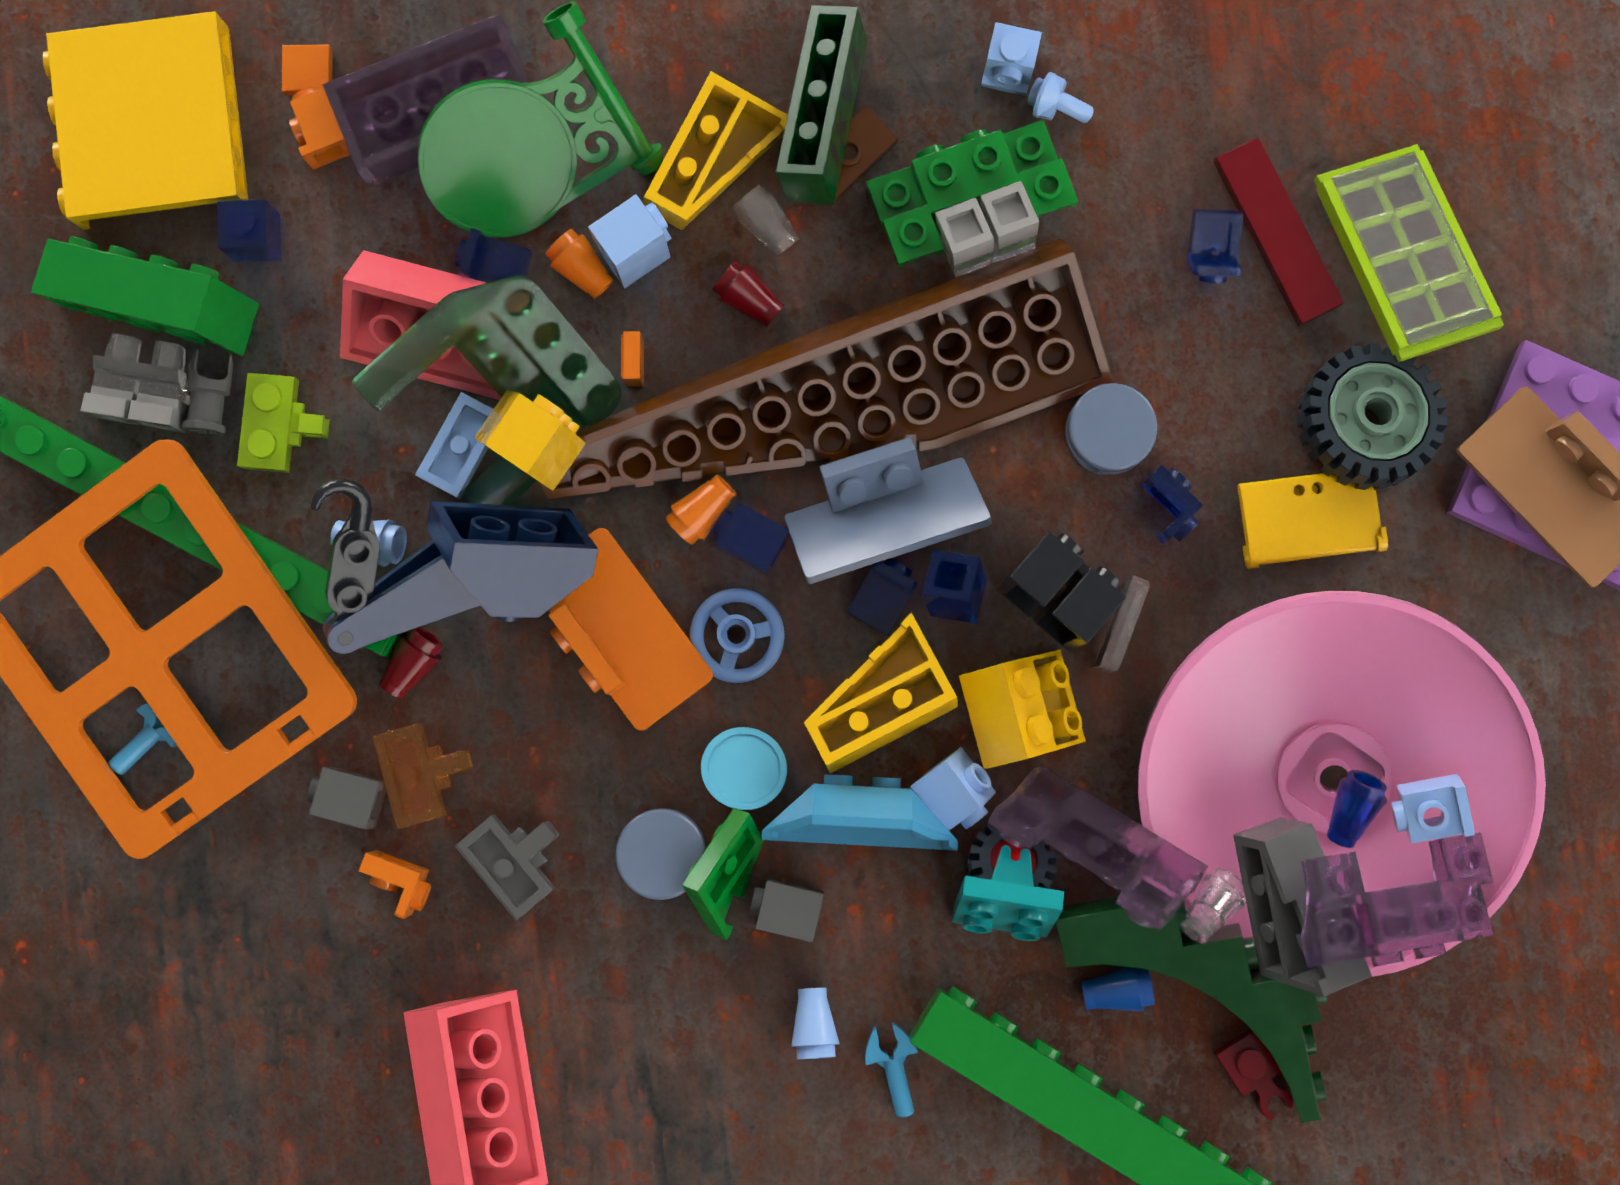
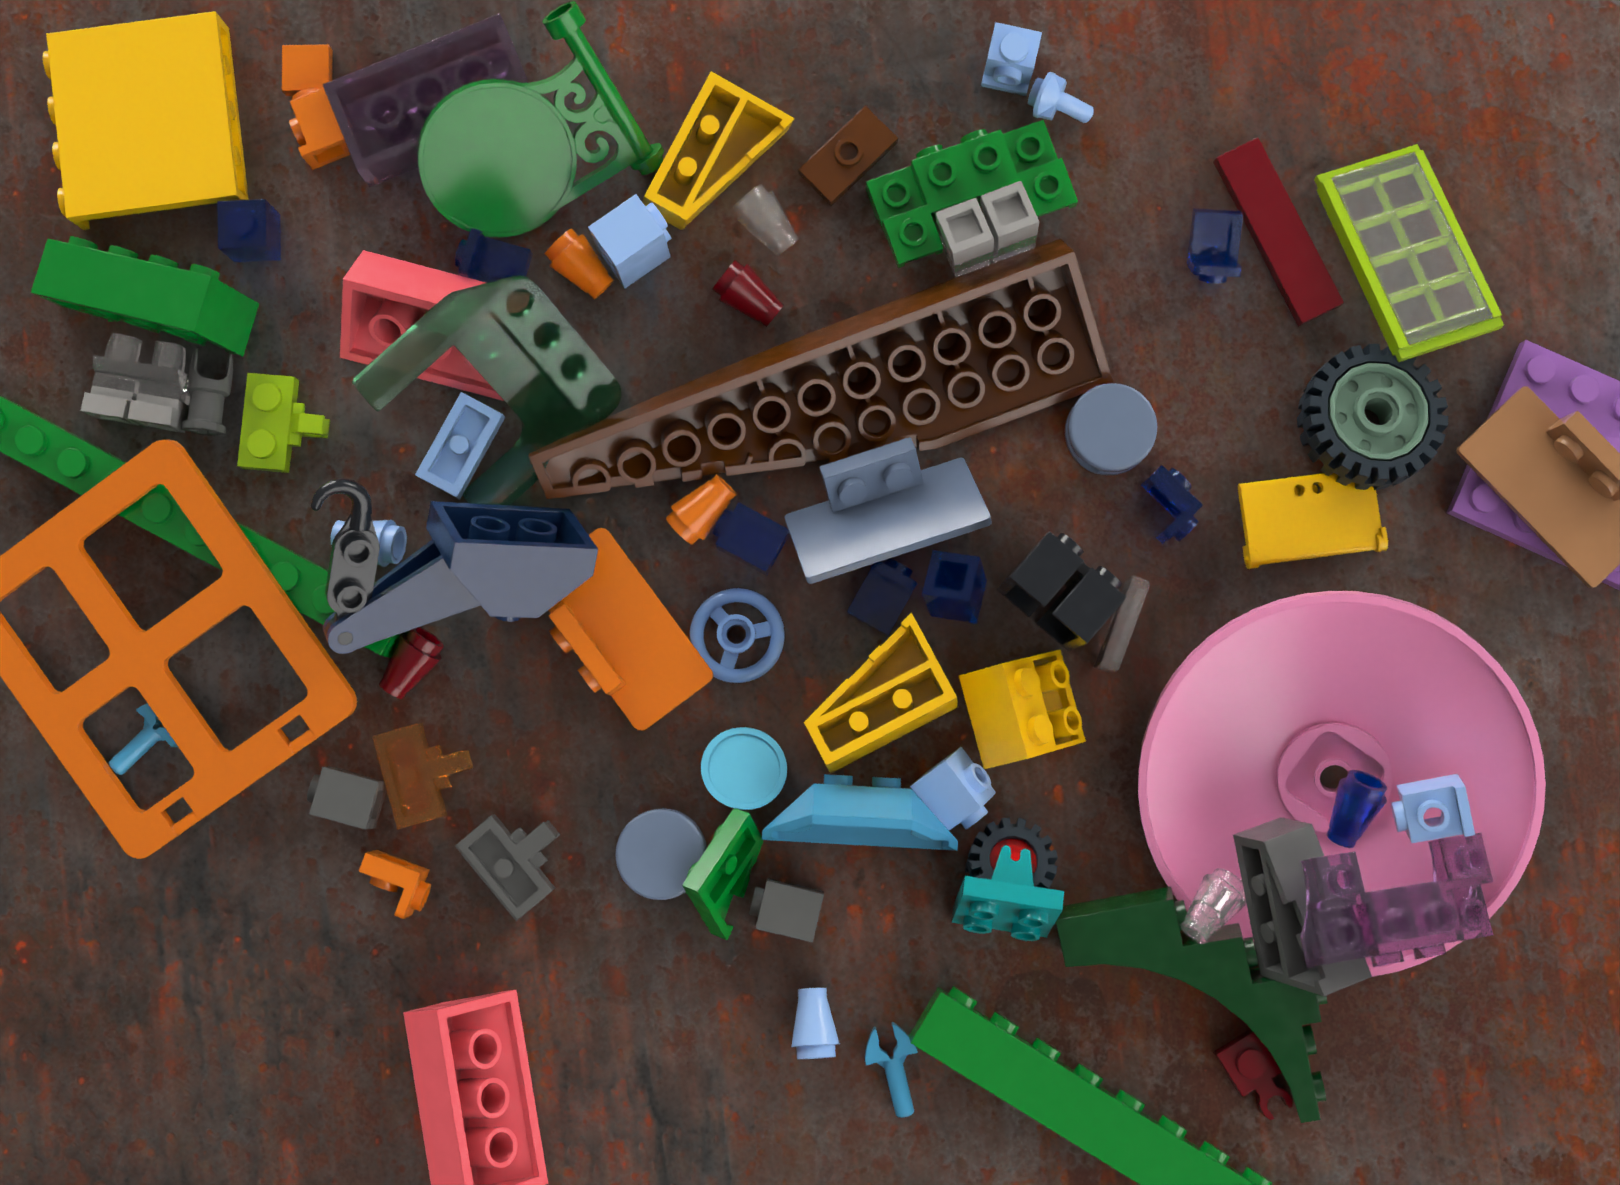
yellow wedge [474,390,586,491] -> none
orange tile [621,331,644,387] -> none
dark green brick [776,5,867,204] -> none
clear purple bracket [988,764,1209,930] -> none
blue cone [1082,967,1155,1012] -> none

